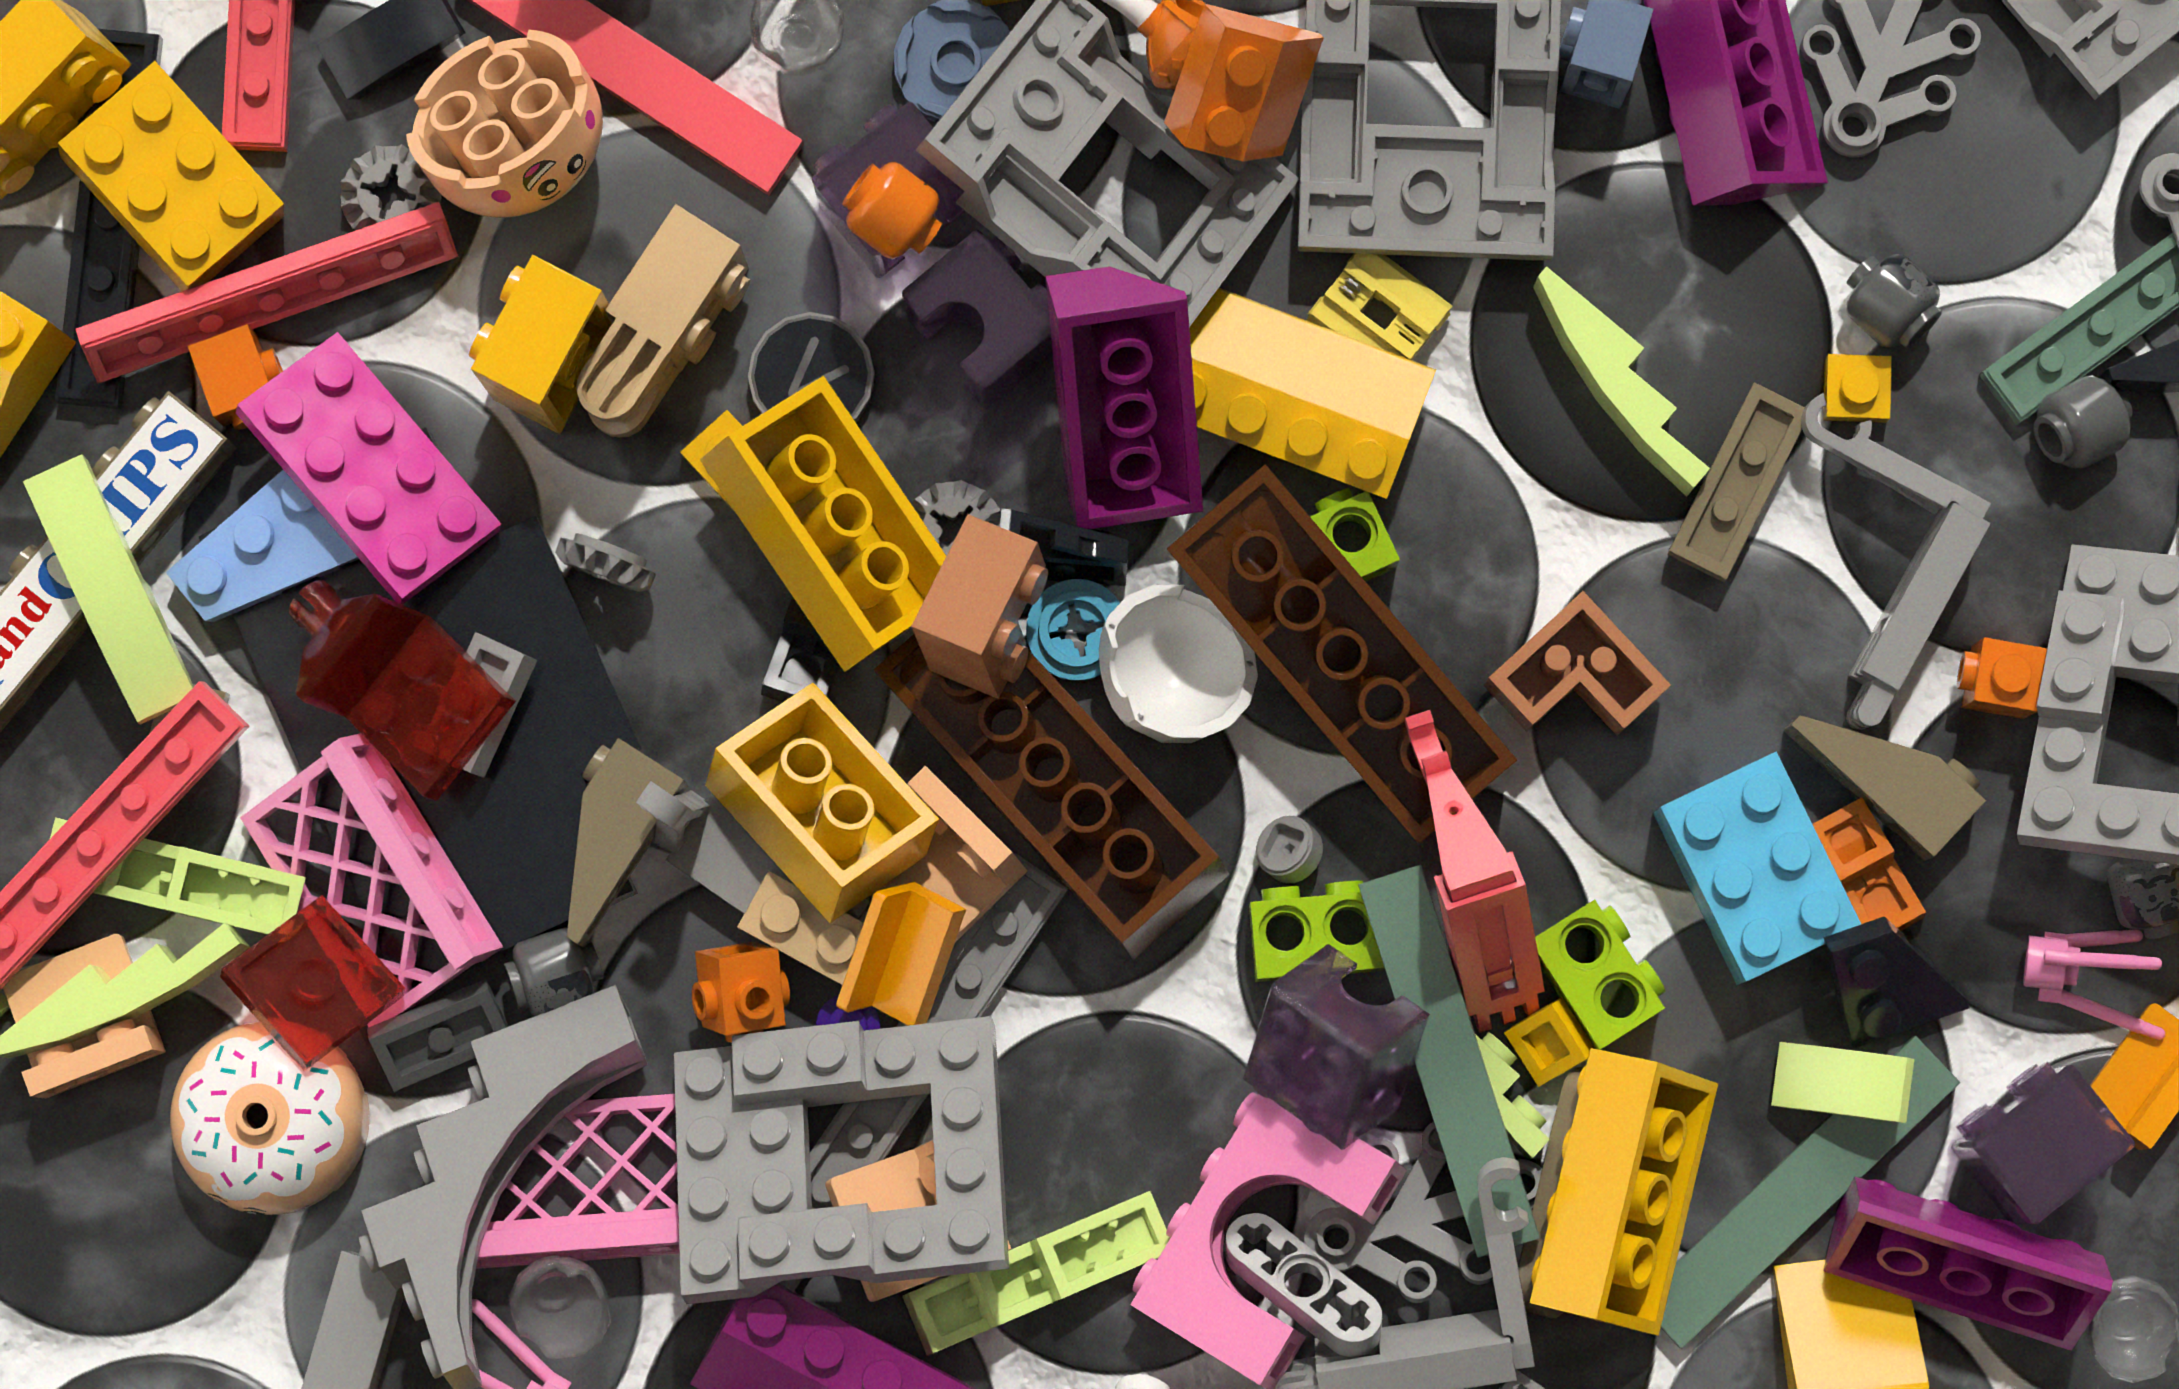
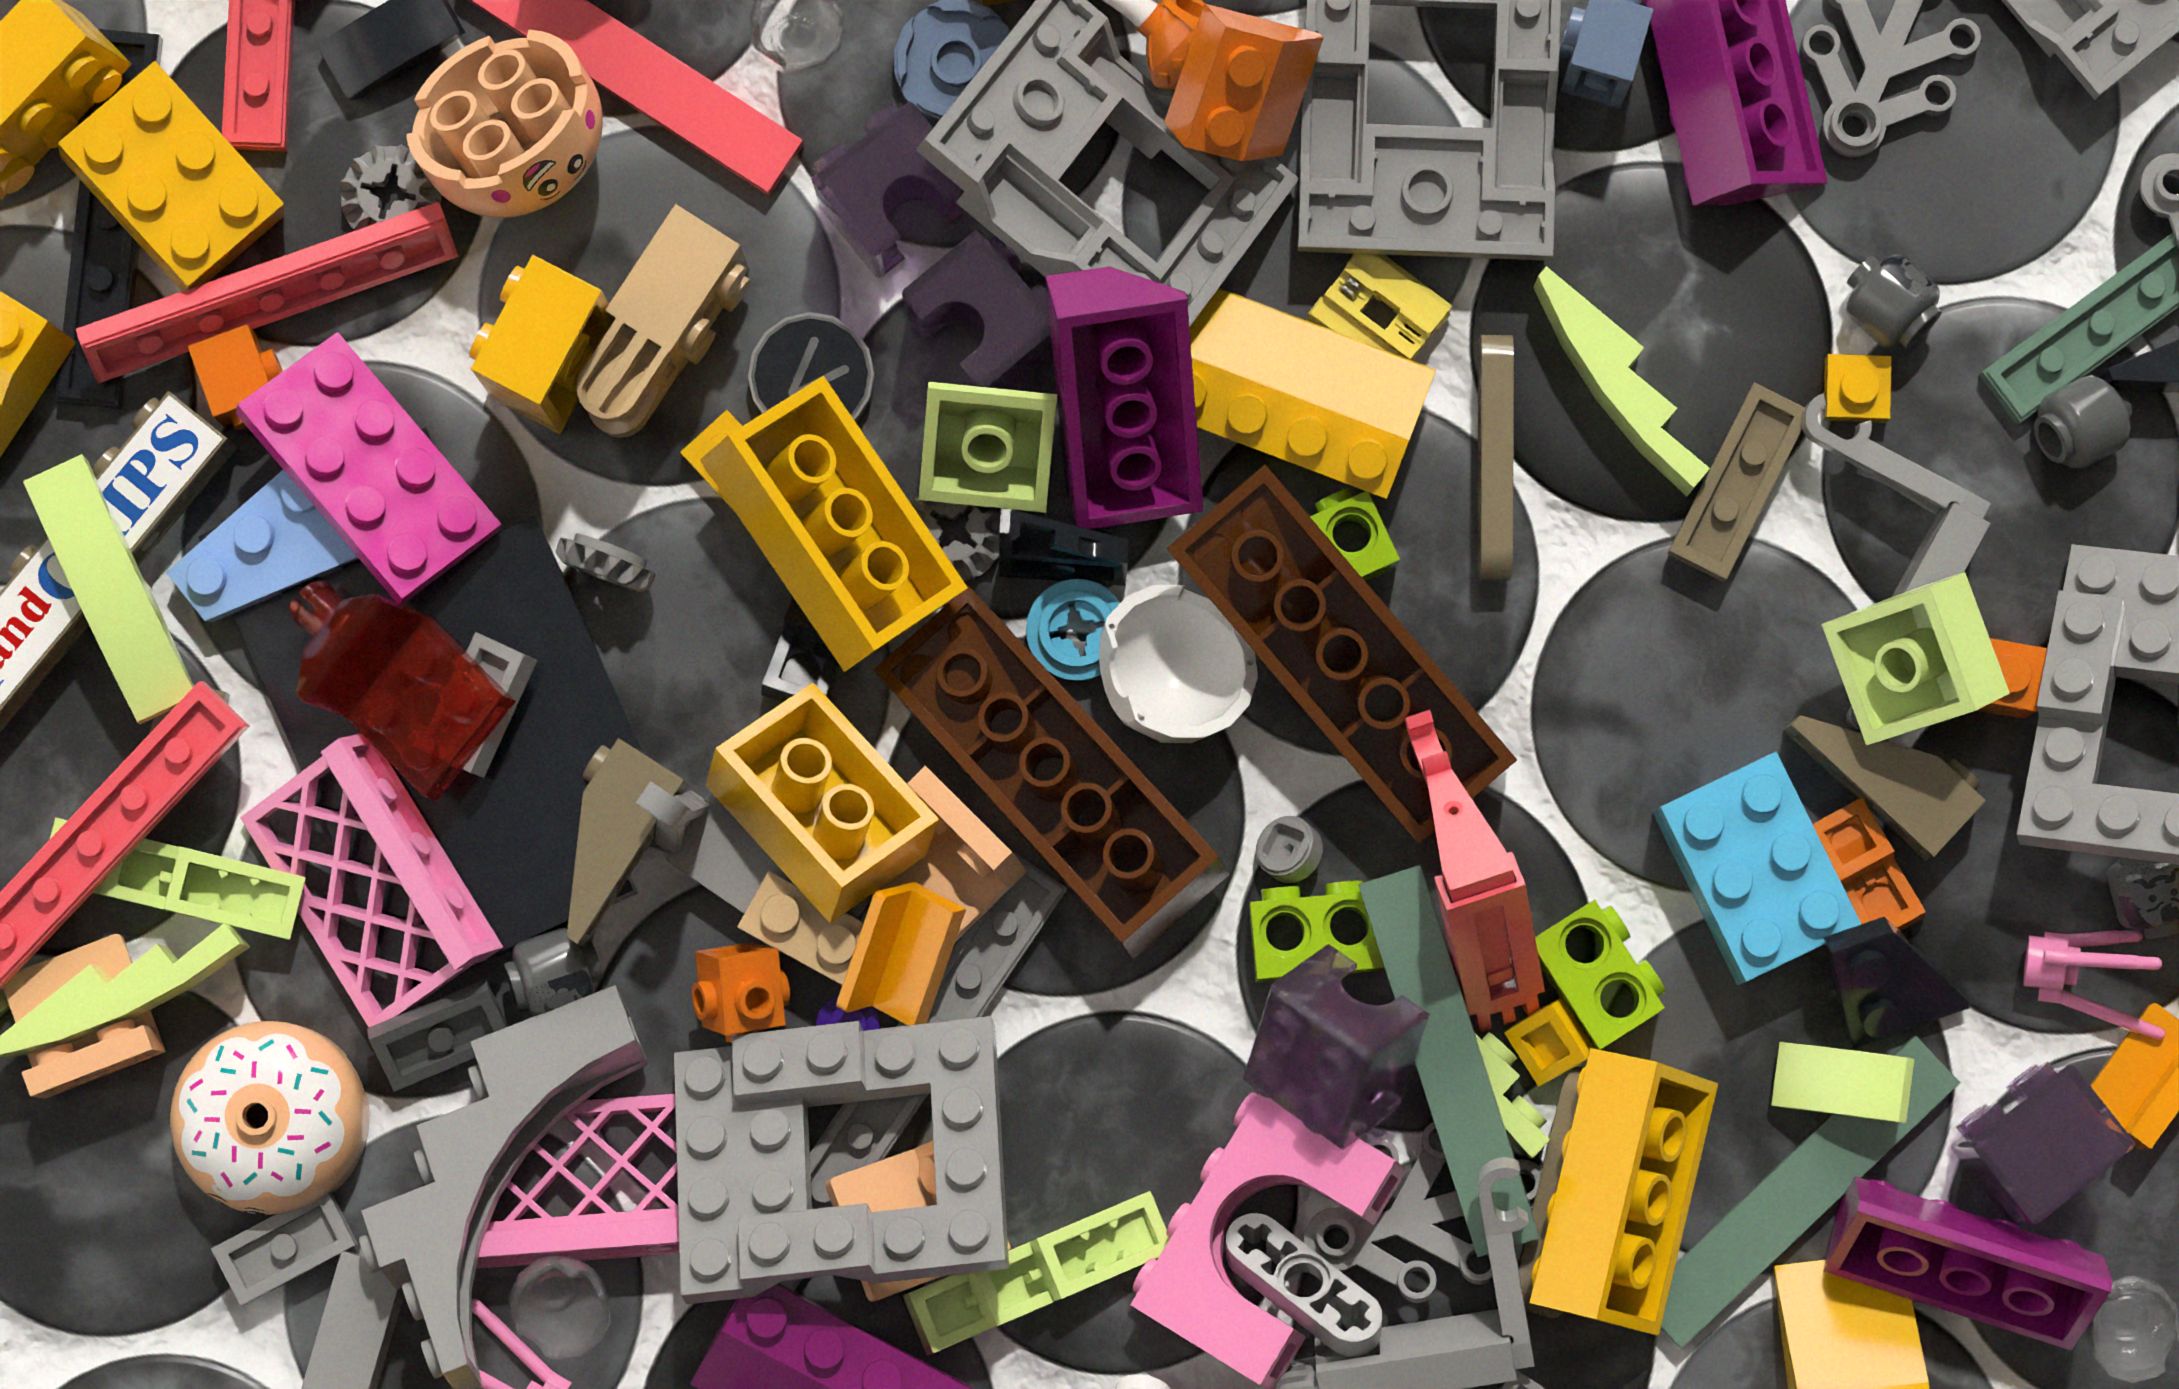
clear red tile [220,895,406,1071] -> none
orange head [842,162,942,259] -> none
nougat brick [911,514,1048,699] -> none
nougat brick [1483,591,1671,736] -> none
none -> light grey plate [211,1192,359,1306]
none -> yellowish green slope [918,382,1057,513]
none -> dark tan beam [1477,335,1514,581]
none -> yellowish green slope [1822,572,2010,746]

